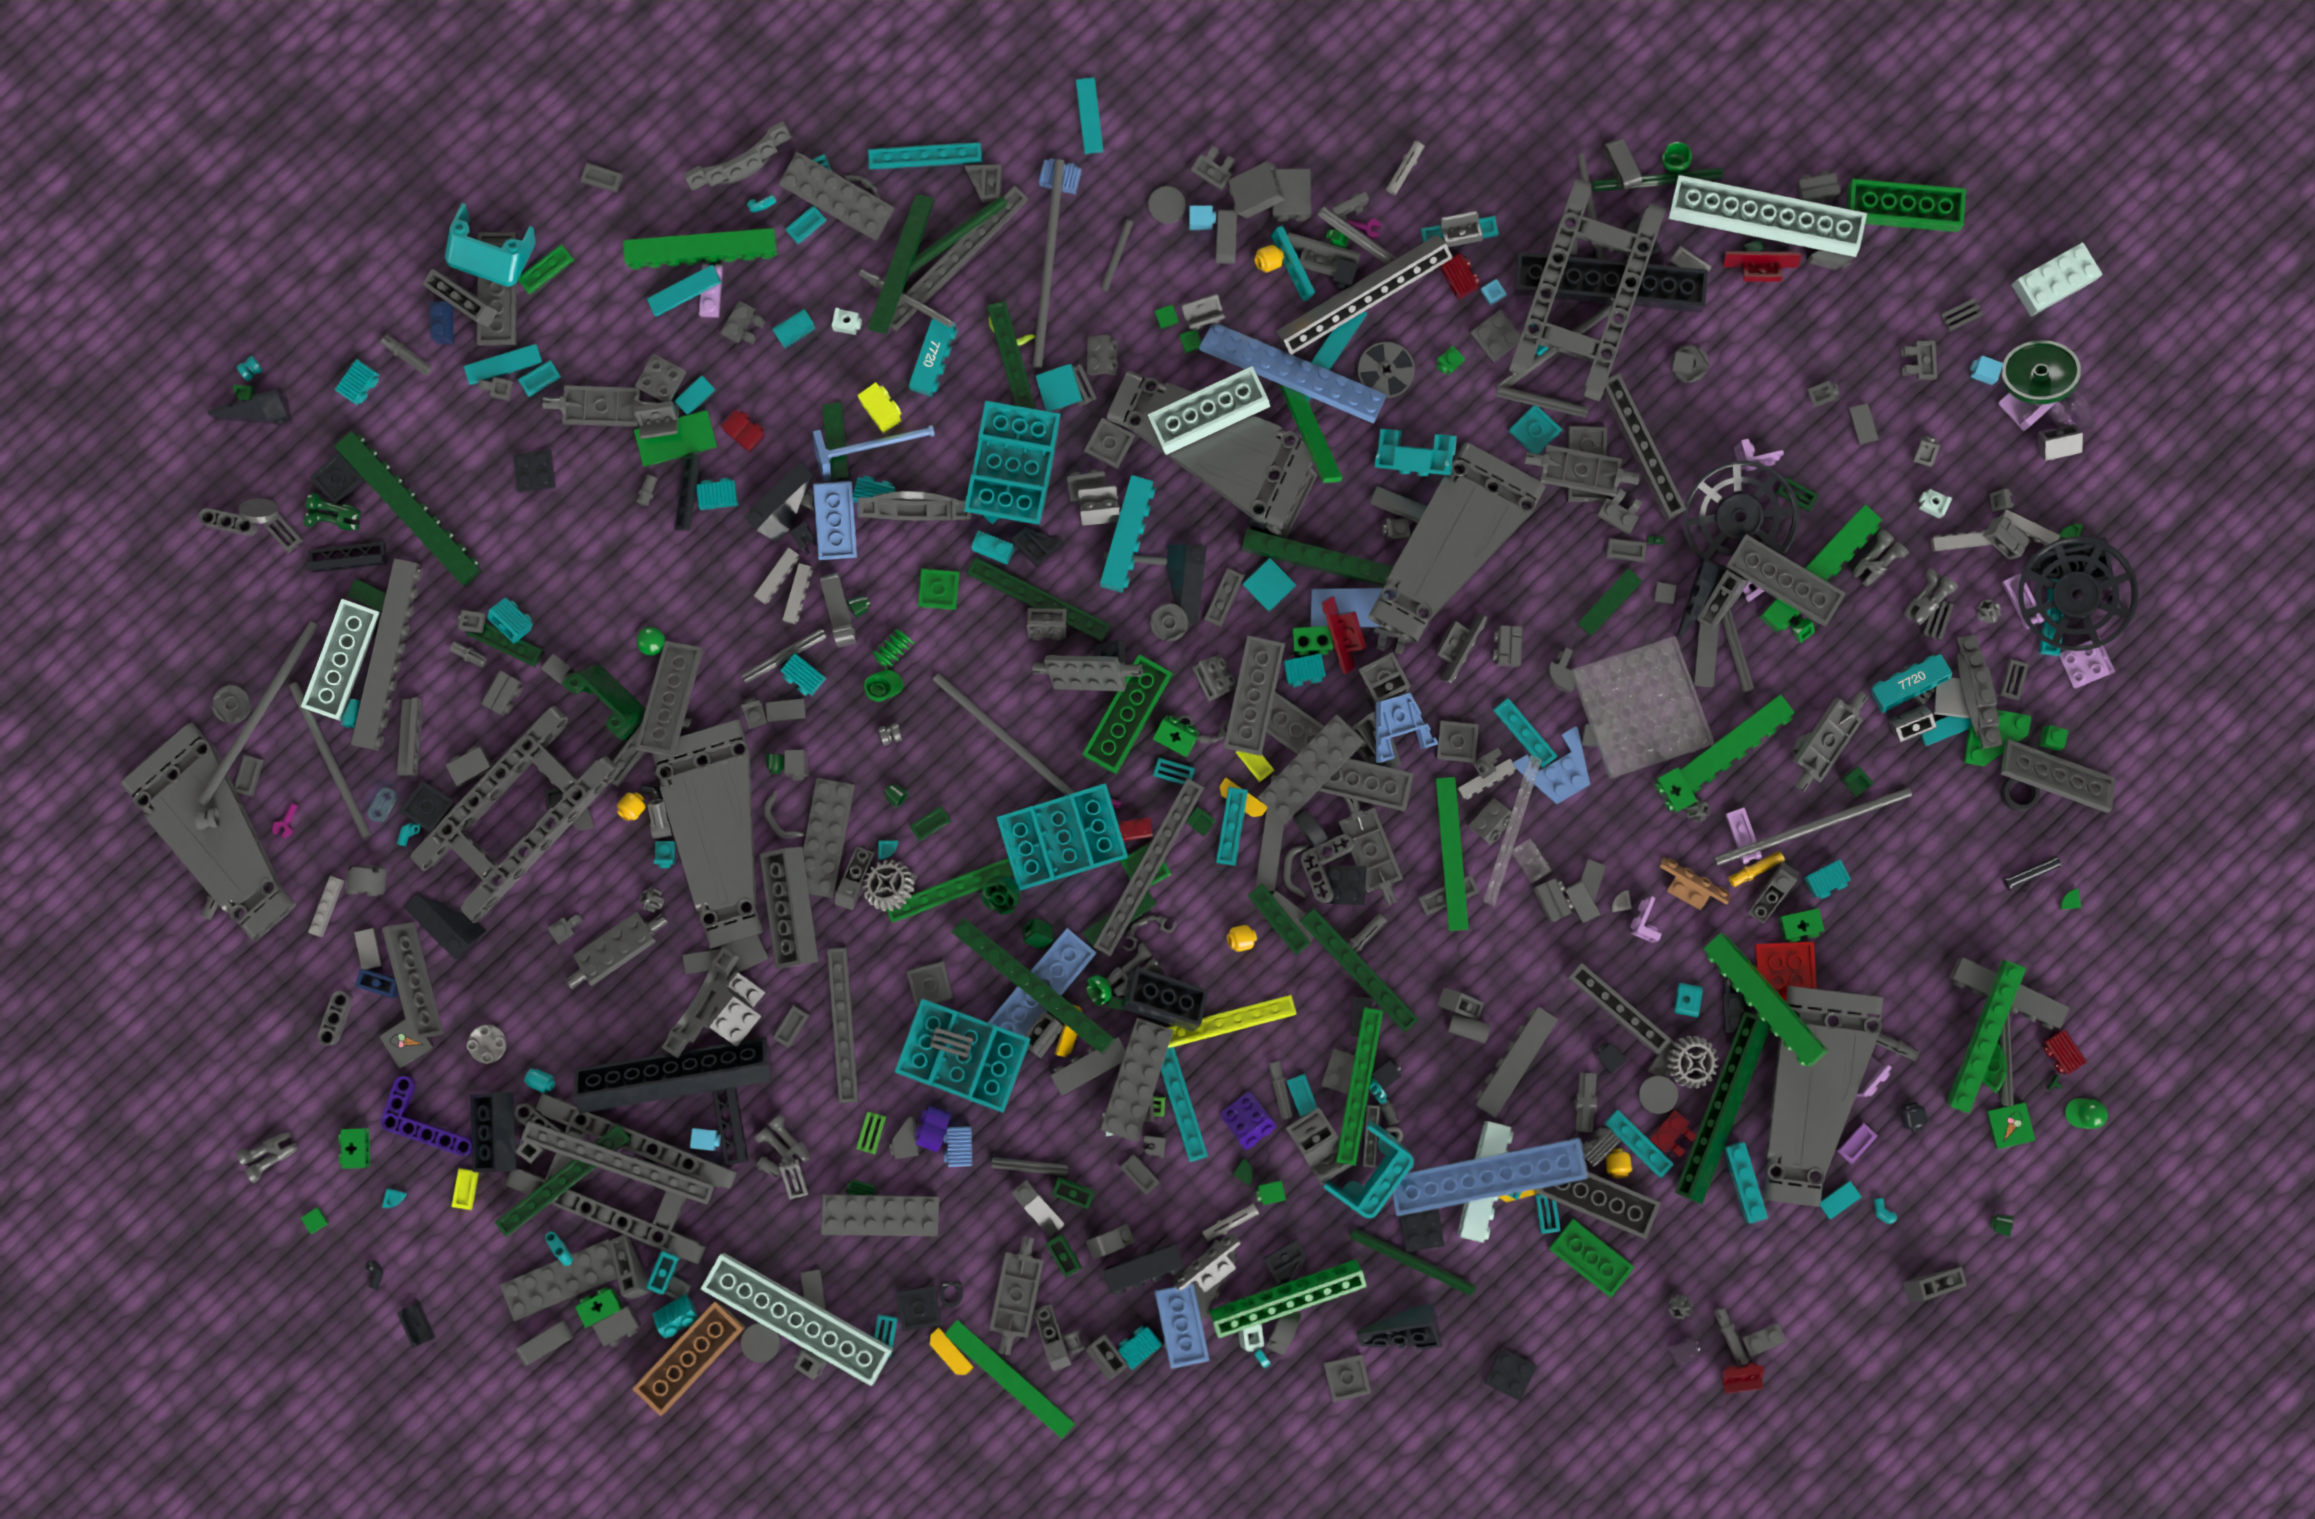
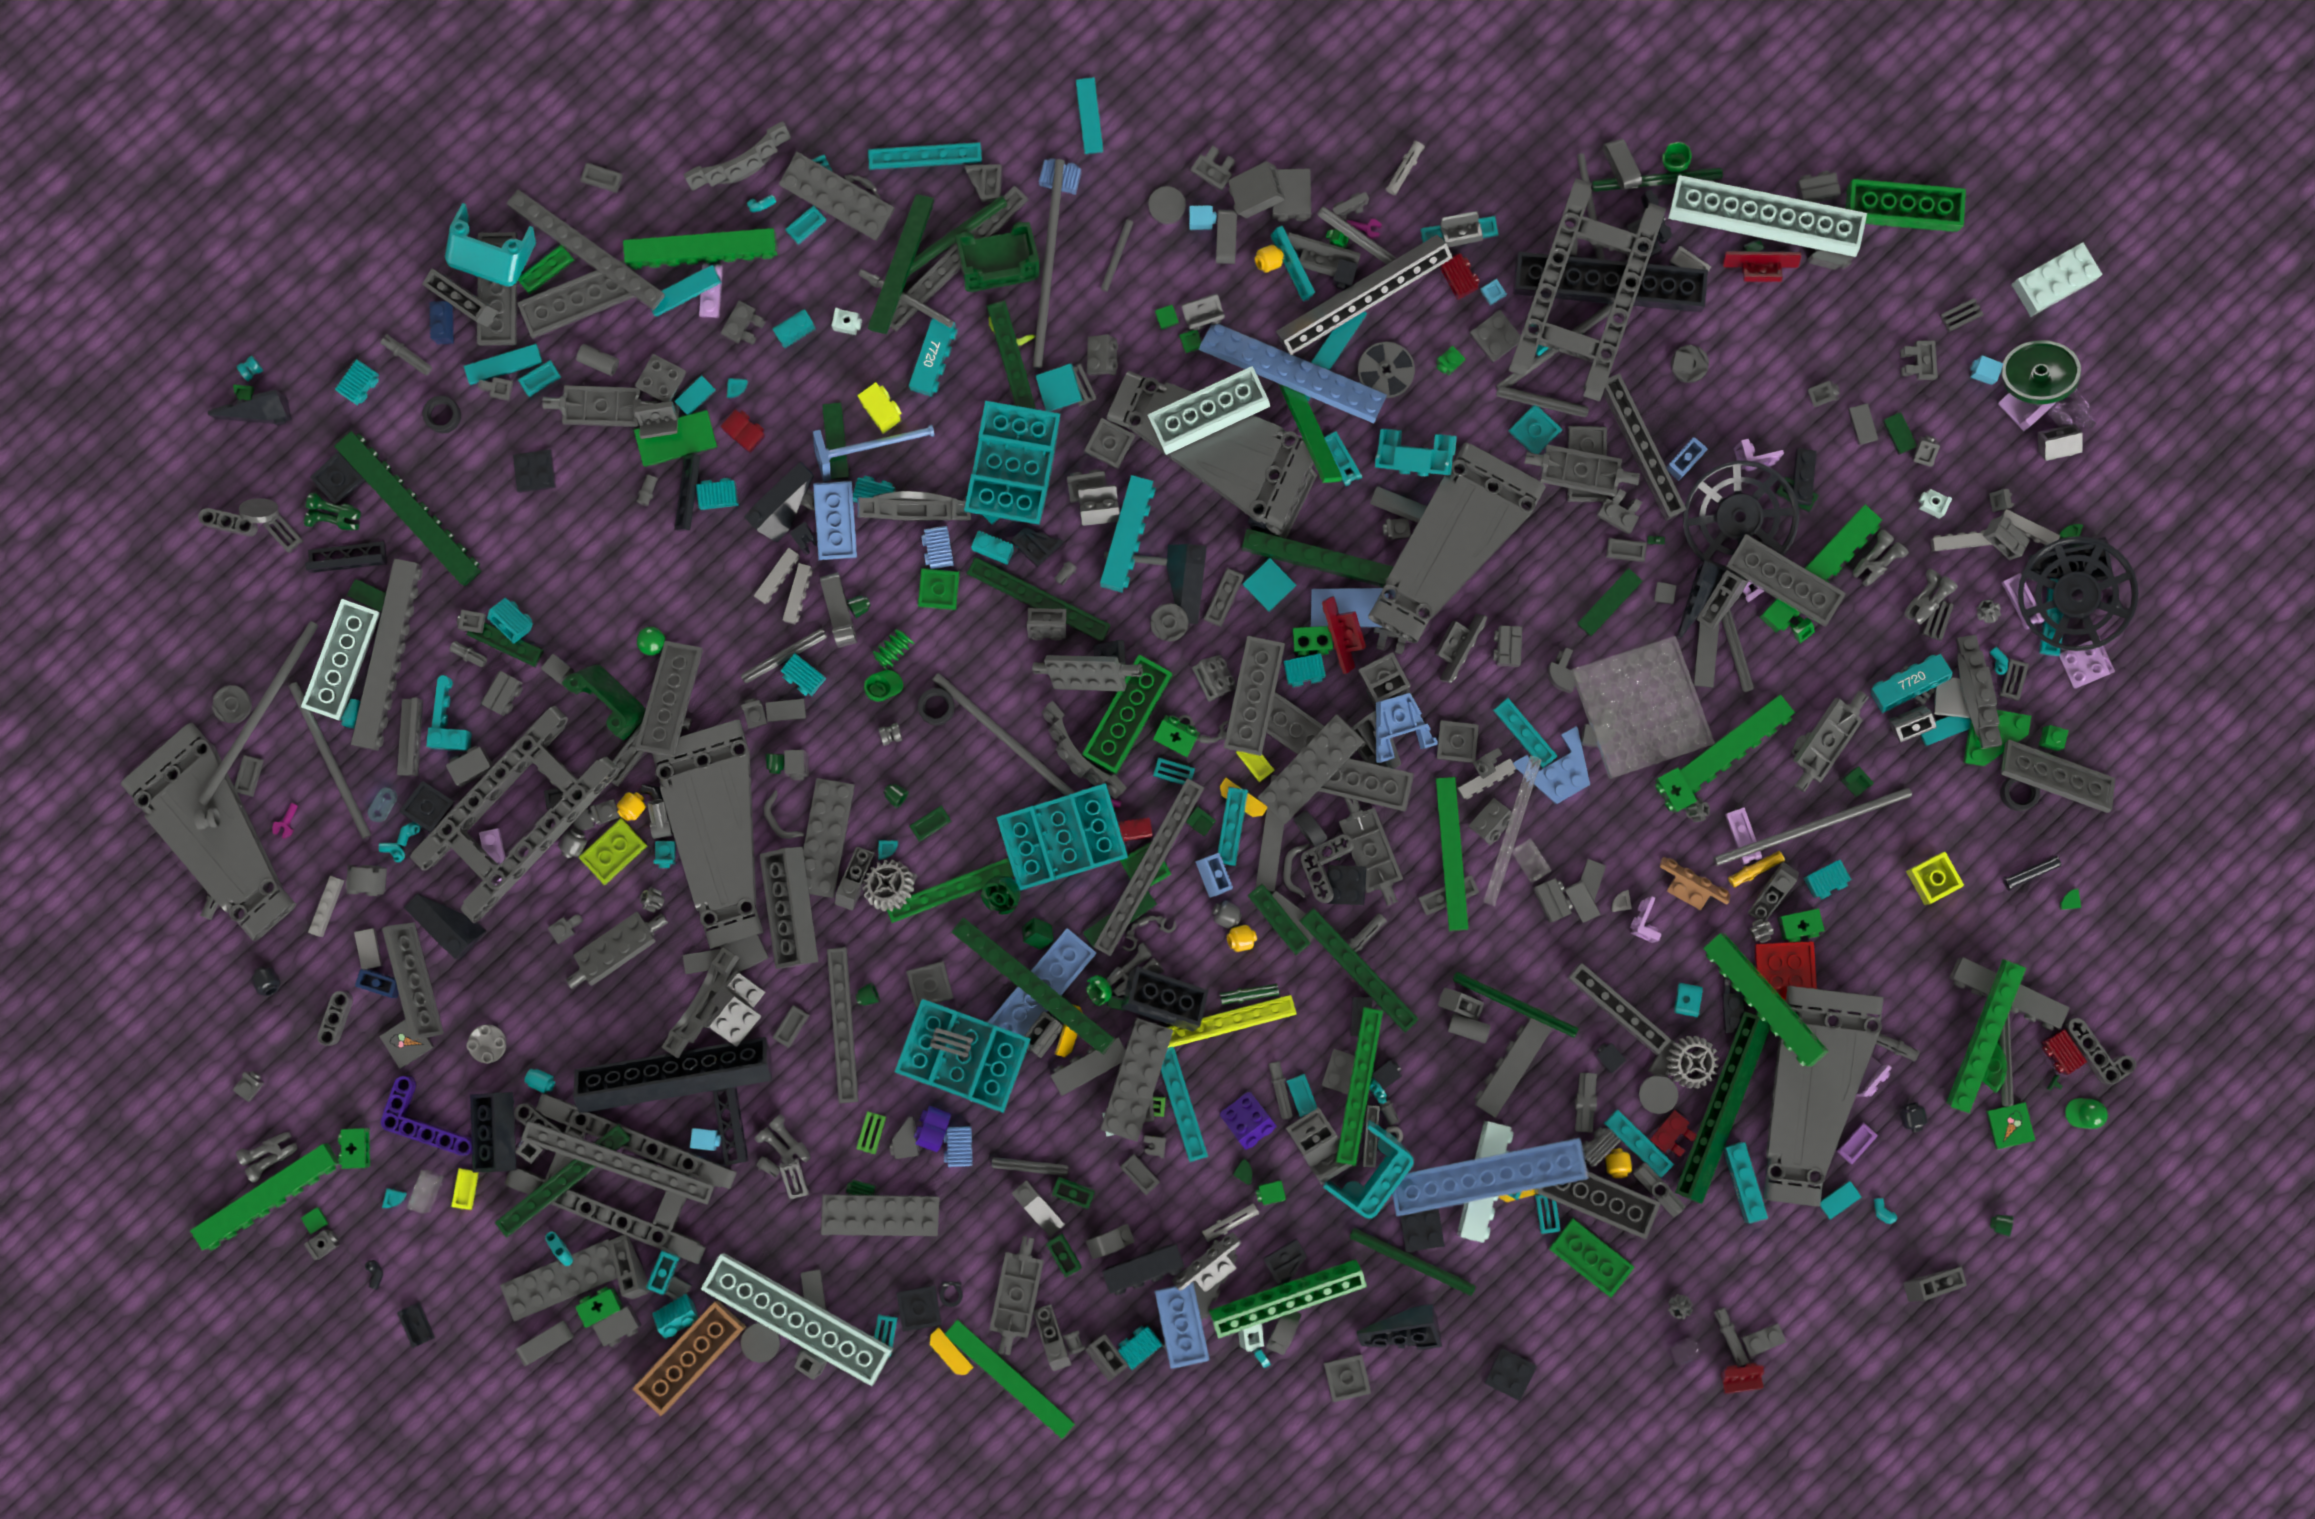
none -> green brick [190,1143,339,1251]
none -> dark grey bracket [233,1071,264,1102]
none -> black head [251,967,281,996]
none -> dark grey brick [304,1229,339,1260]
none -> teal arm [379,843,405,862]
none -> clear brick [407,1170,444,1214]
none -> black tyre [422,396,461,434]
none -> teal brick [426,728,472,752]
none -> teal plate [432,675,453,729]
none -> lavender plate [479,828,506,881]
none -> dark grey plate [506,190,665,310]
none -> dark grey plate [518,260,634,339]
none -> dark grey head [558,828,587,858]
none -> dark grey pin [576,344,619,376]
none -> lime tile [579,818,648,885]
none -> dark grey bracket [589,799,621,825]
none -> teal tile [727,378,748,398]
none -> dark green hat [855,982,880,1006]
none -> black tyre [918,688,955,726]
none -> medium blue brick [921,526,954,569]
none -> dark green windscreen [955,222,1039,292]
none -> dark grey piece [1041,701,1127,799]
none -> dark grey pin [1053,561,1077,586]
none -> medium blue brick [1196,853,1233,897]
none -> dark grey head [1212,900,1242,929]
none -> dark green pin [1220,983,1279,1005]
none -> teal plate [1325,431,1362,487]
none -> dark green axle [1453,972,1578,1038]
none -> dark grey piece [1633,1162,1686,1218]
none -> black hinge [1640,189,1672,244]
none -> medium blue brick [1666,438,1708,481]
none -> dark grey gear [1749,919,1774,944]
none -> black plate [1792,448,1817,506]
none -> dark green tile [1883,412,1917,455]
none -> neon yellow brick [1906,852,1964,905]
none -> teal arm [1989,646,2008,675]
none -> dark grey beam [2063,1018,2136,1084]

